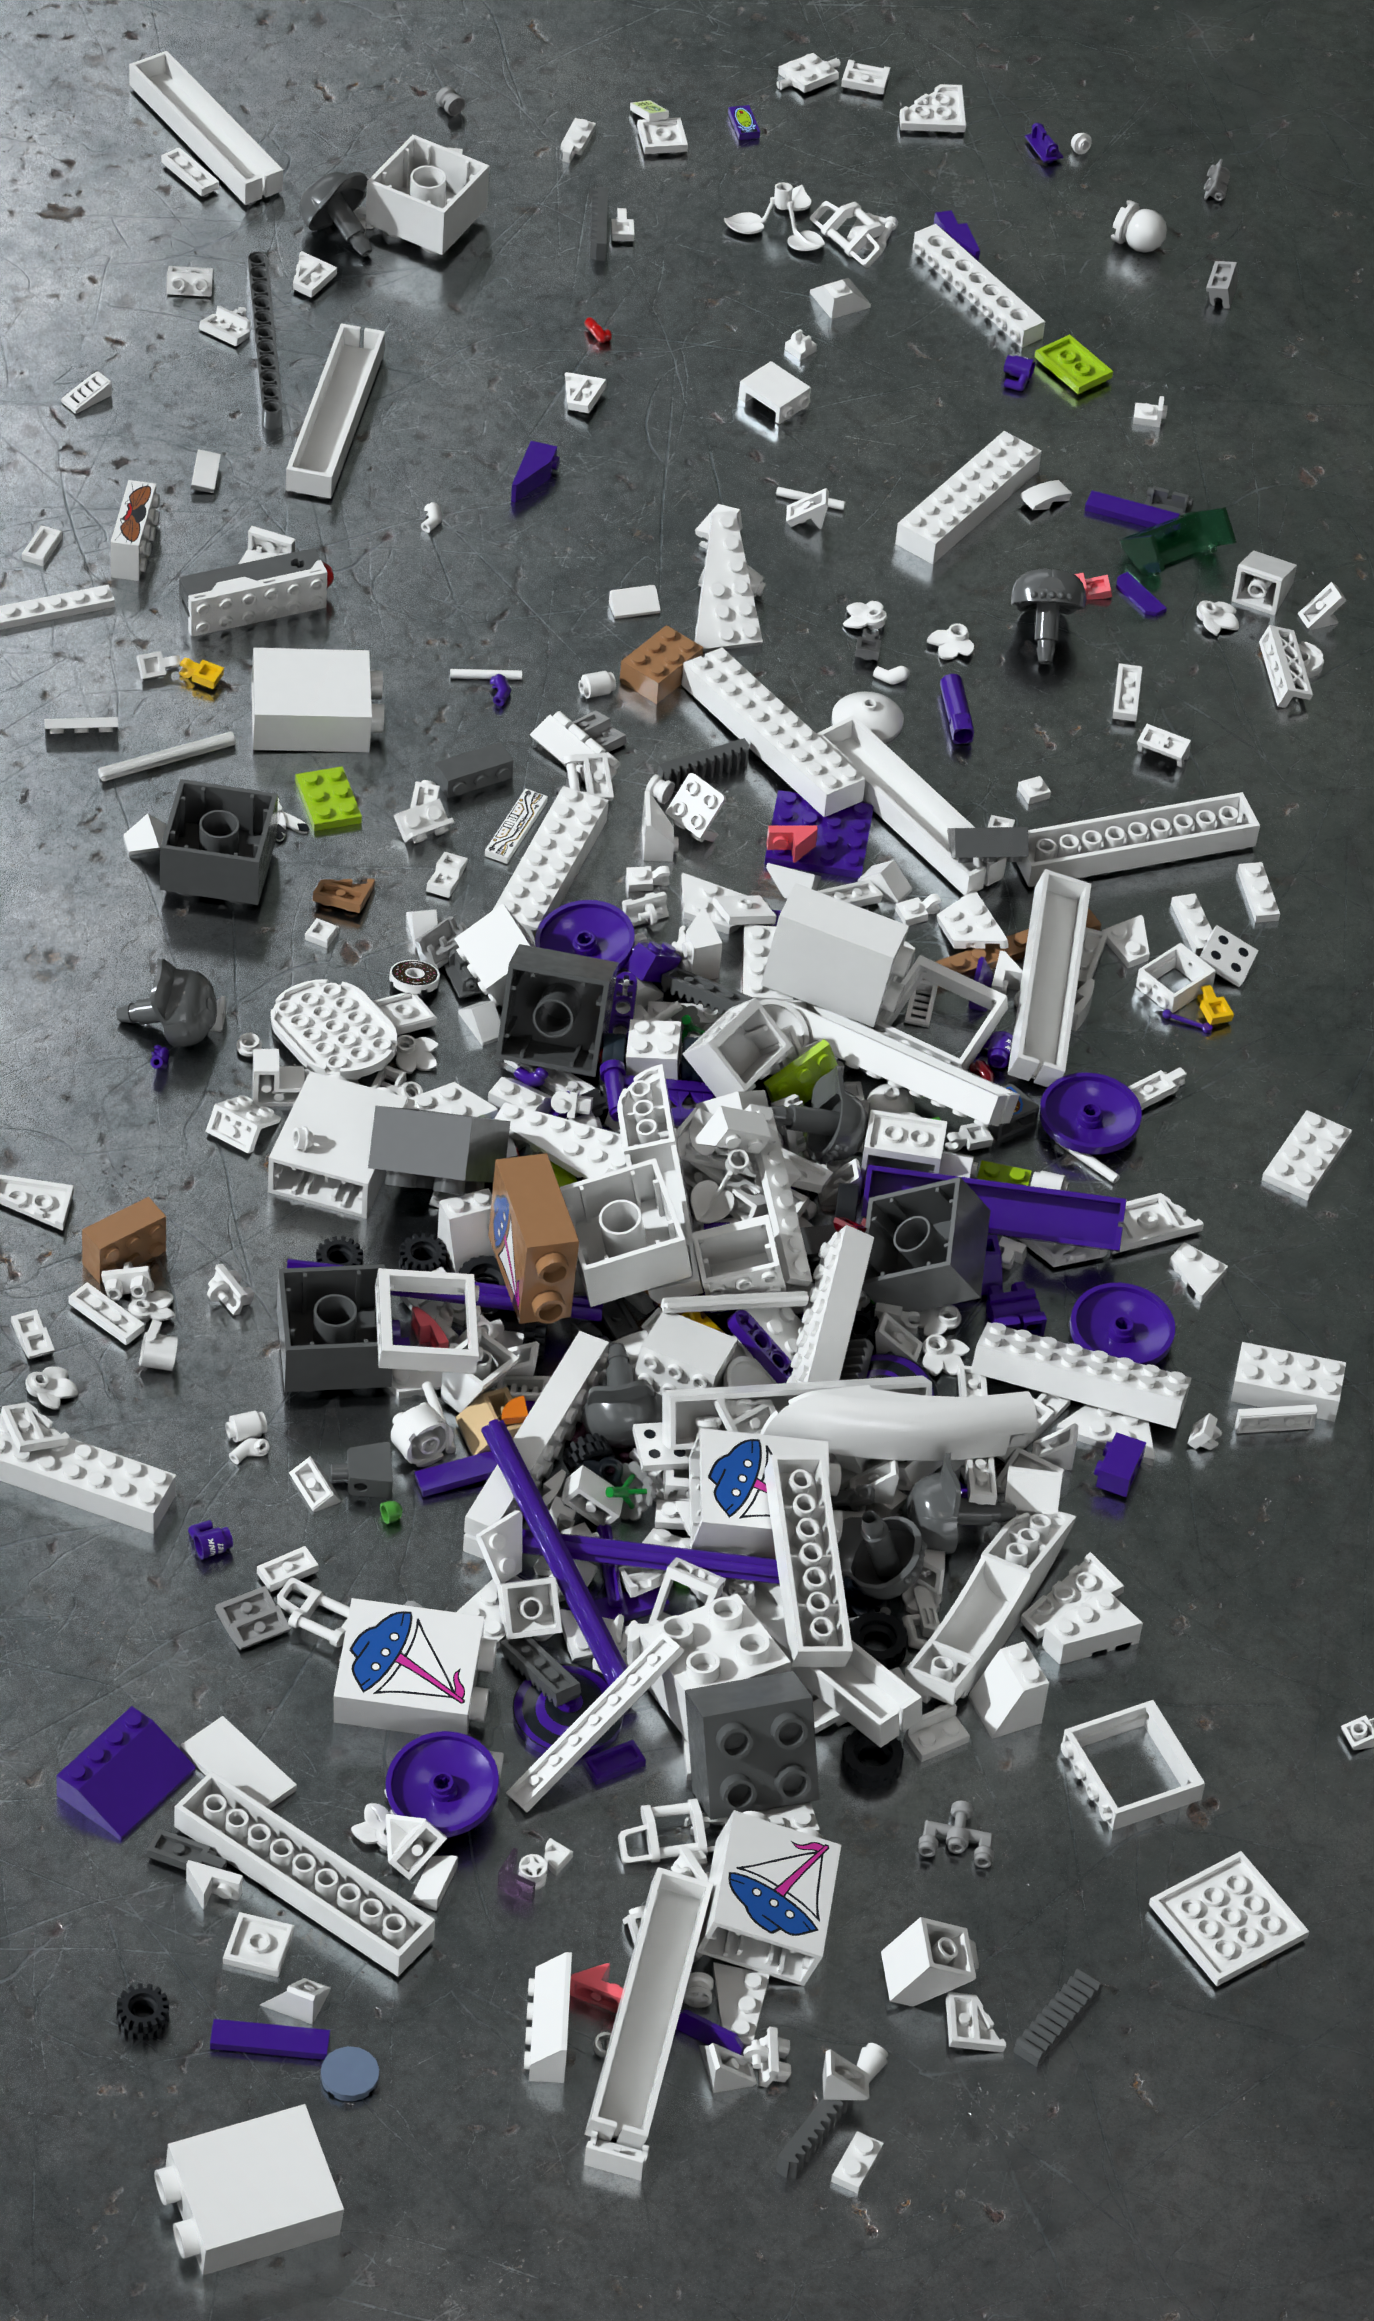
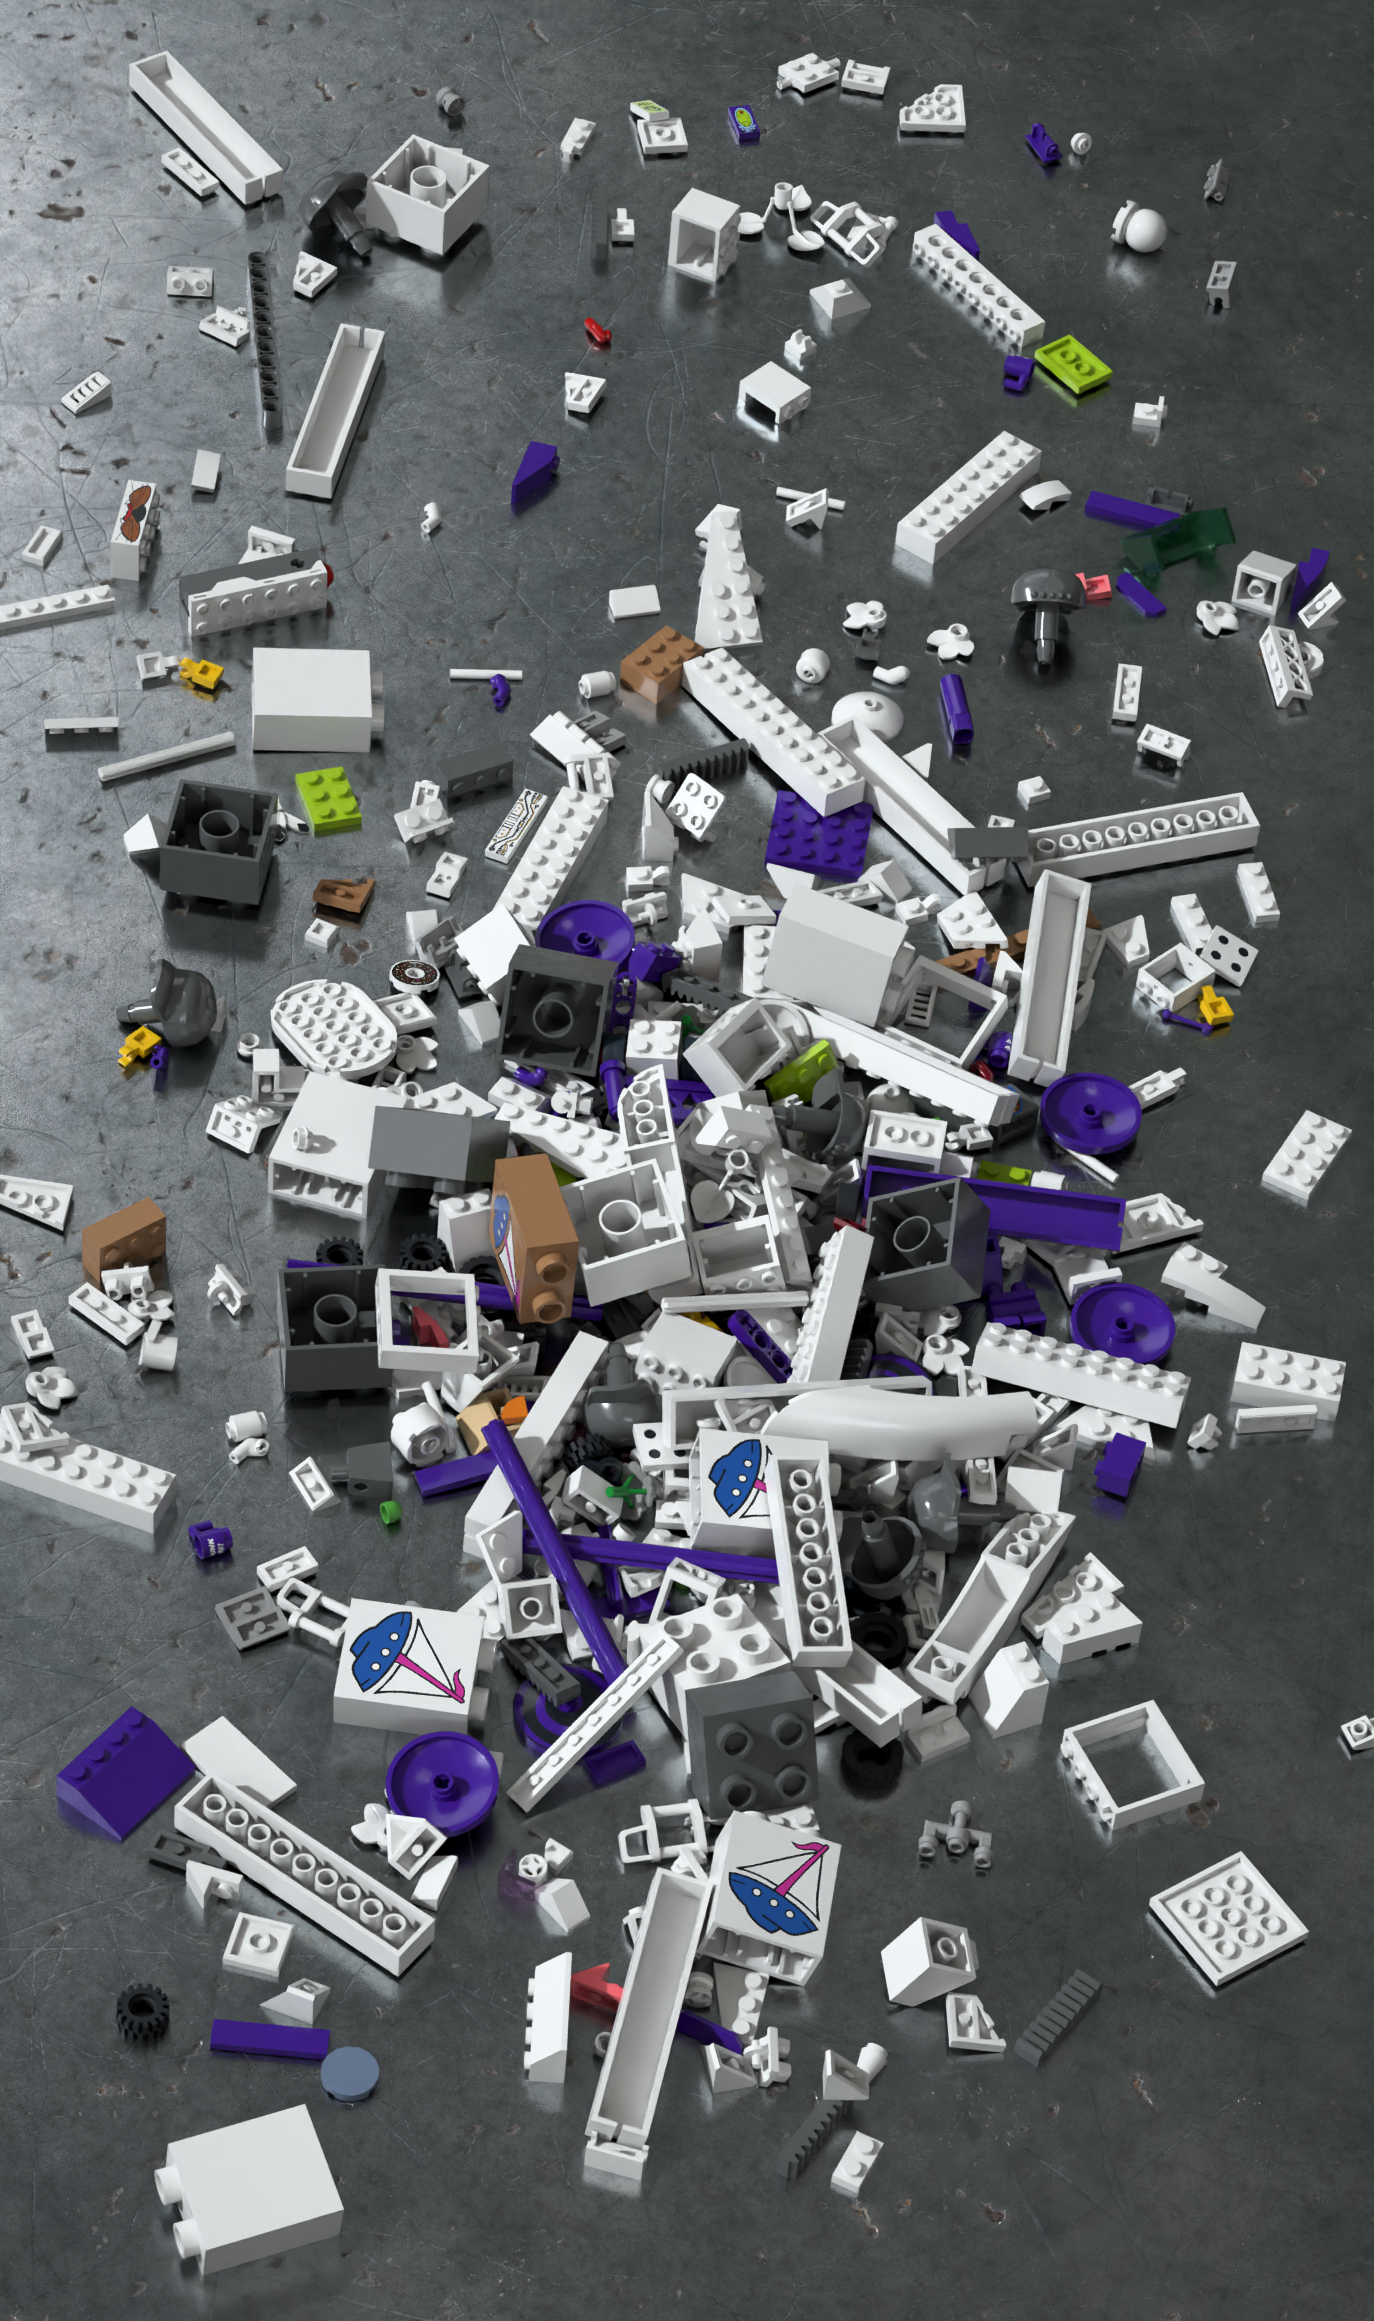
coral slope [767,826,818,863] -> none
none -> yellow plate [118,1026,162,1067]
none -> white slope [532,1878,590,1933]
none -> white hinge [612,1523,635,1542]
none -> white container [668,188,741,282]
none -> white head [796,648,830,684]
none -> white slope [901,743,932,783]
none -> white bracket [1053,1254,1122,1305]
none -> white slope [1161,1257,1266,1329]
none -> dark purple slope [1290,548,1330,610]

